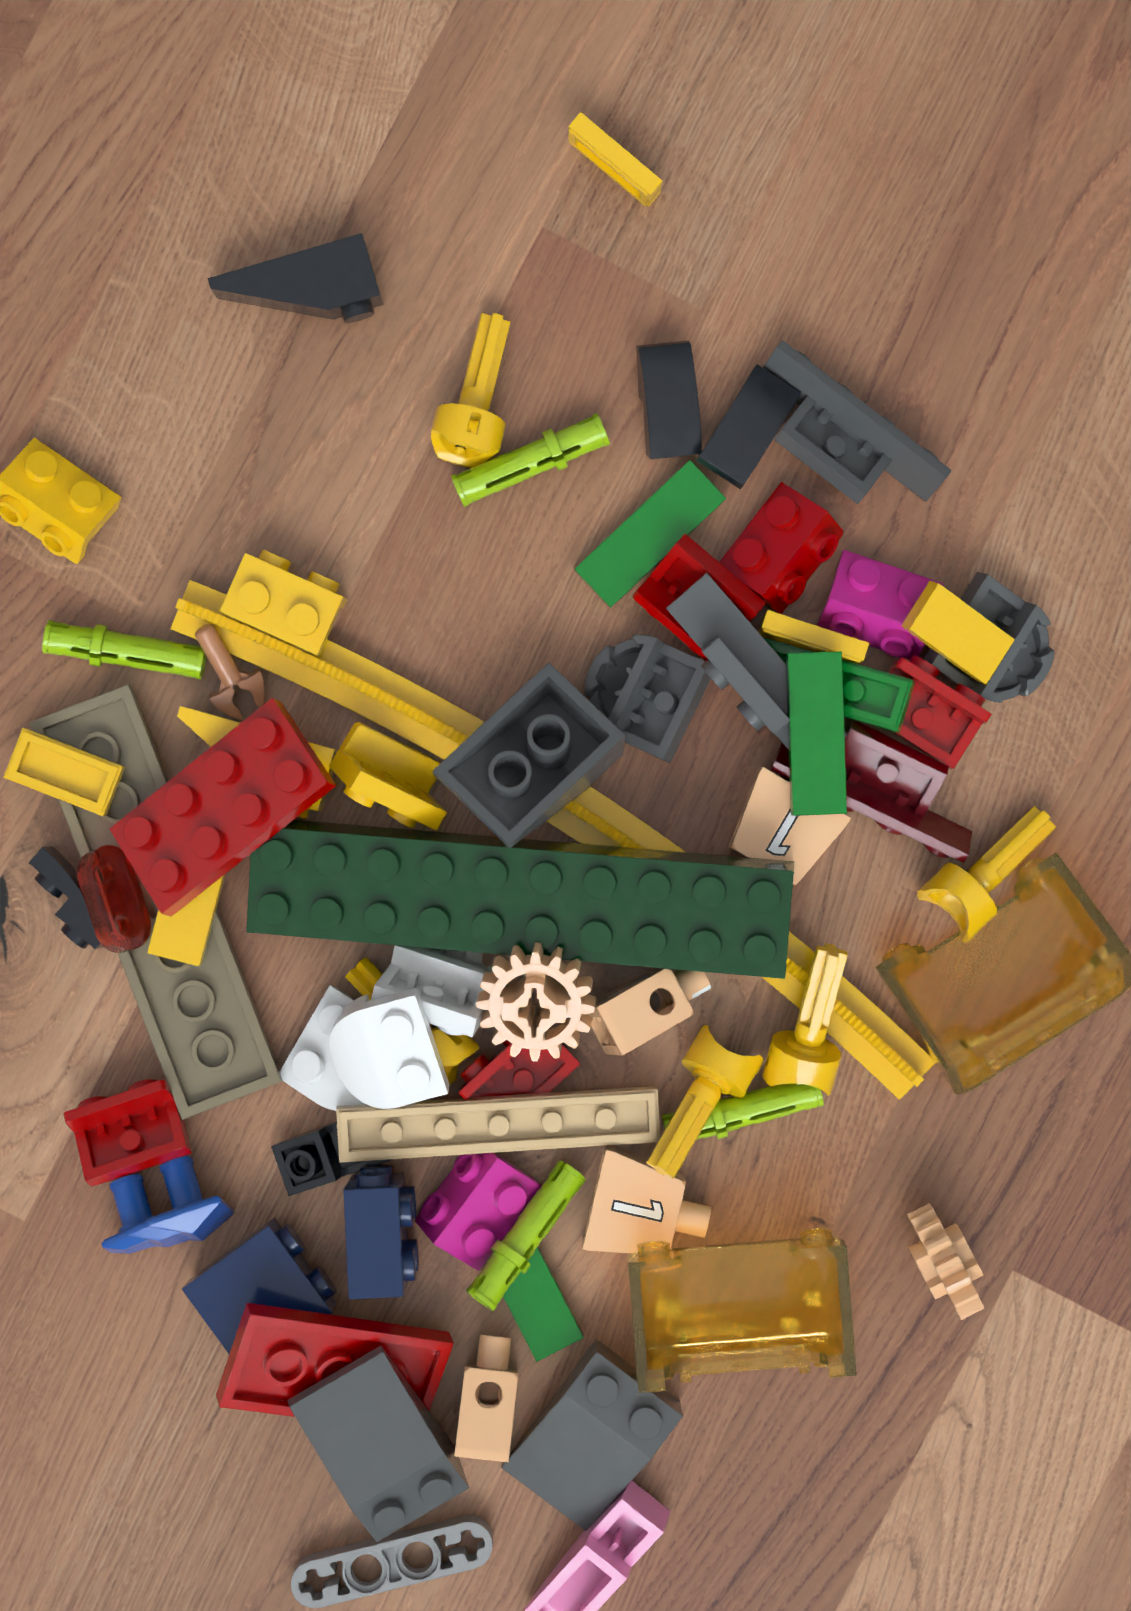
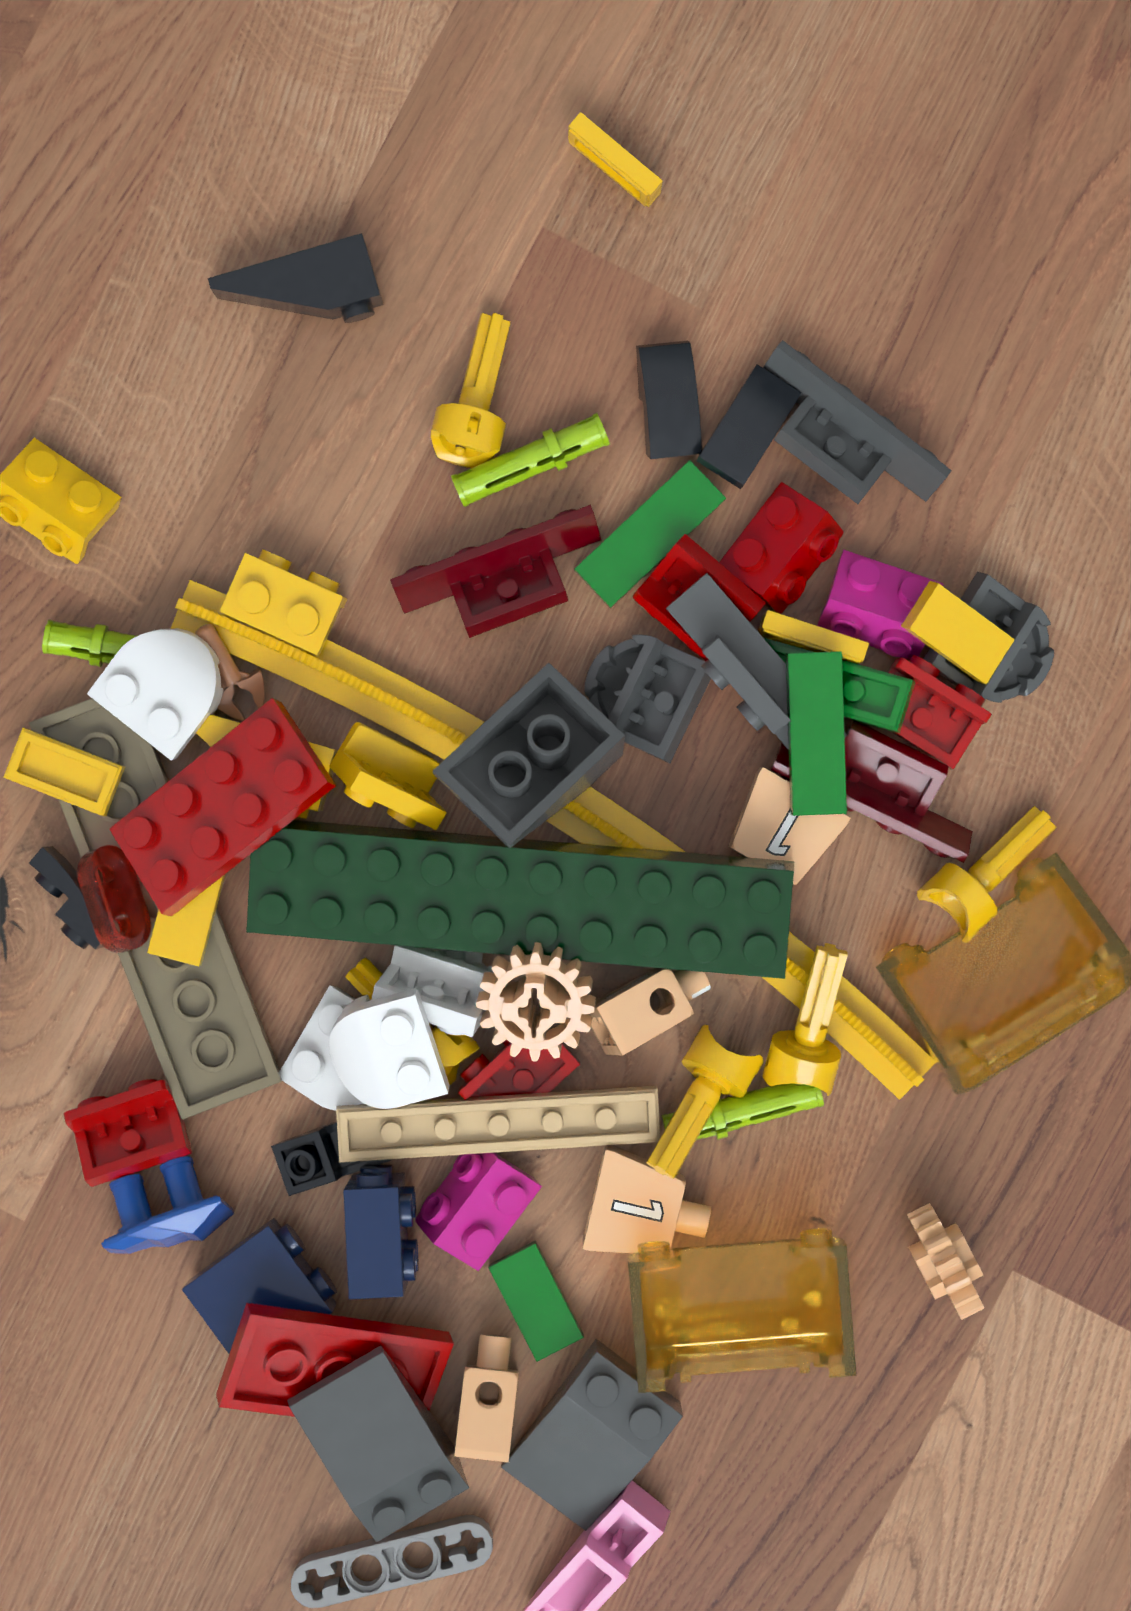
lime pin [466,1160,586,1311] -> none
none -> white slope [87,628,223,761]
none -> dark red bracket [390,504,602,638]

